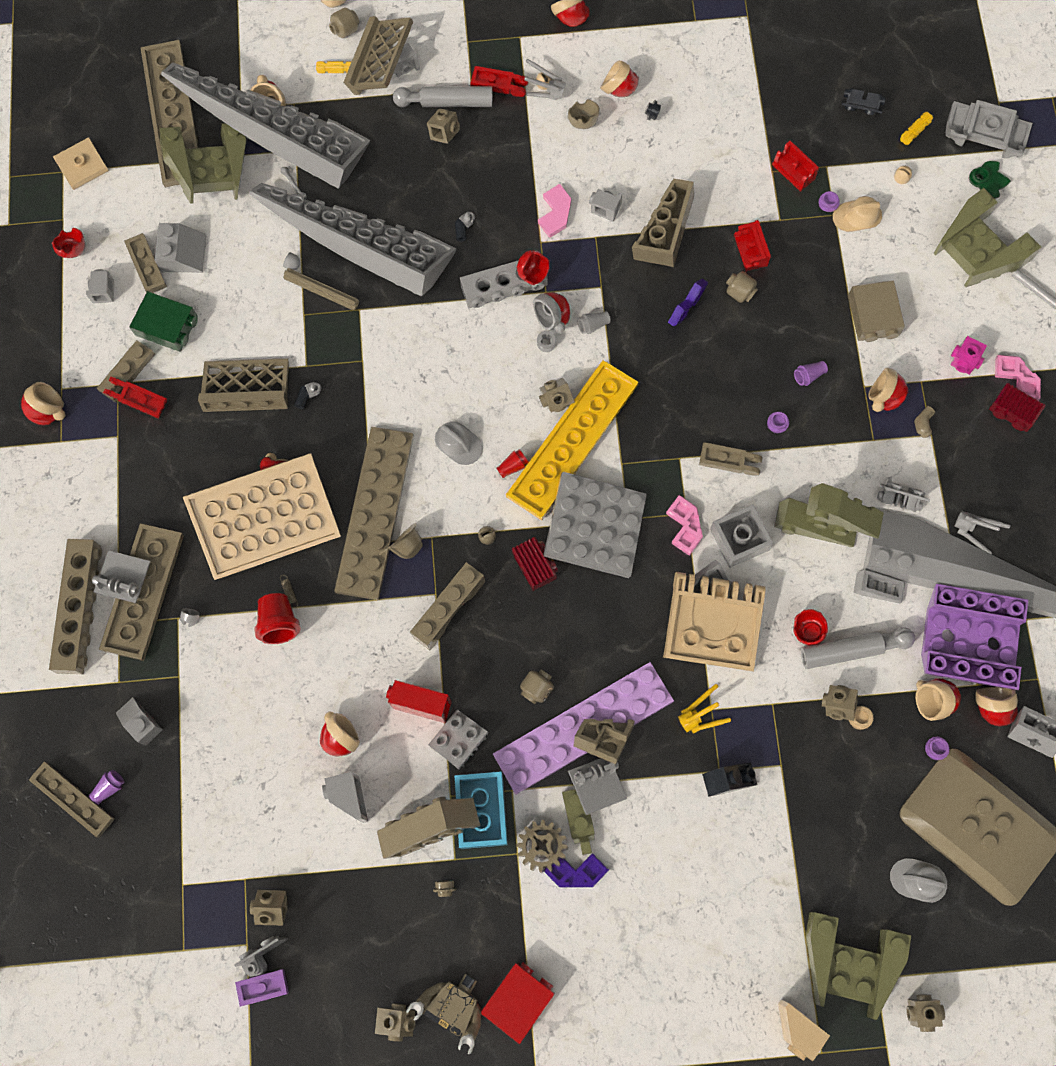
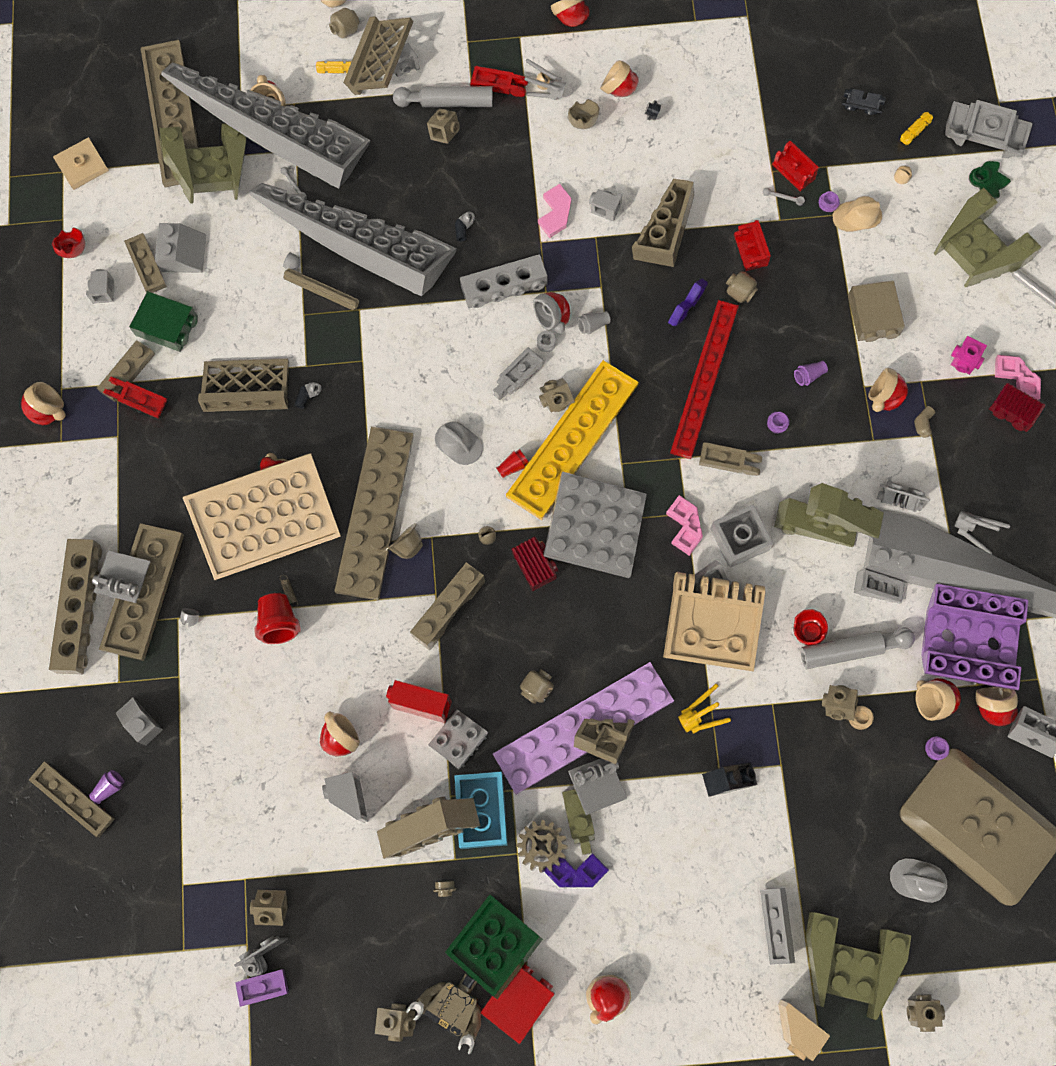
red hair [516,250,549,285] -> none
none -> dark green plate [445,895,543,999]
none -> light grey hinge [493,347,544,400]
none -> red piece [586,975,631,1025]
none -> red tile [670,300,738,460]
none -> light grey plate [760,888,795,965]
none -> light grey hinge [763,188,805,206]

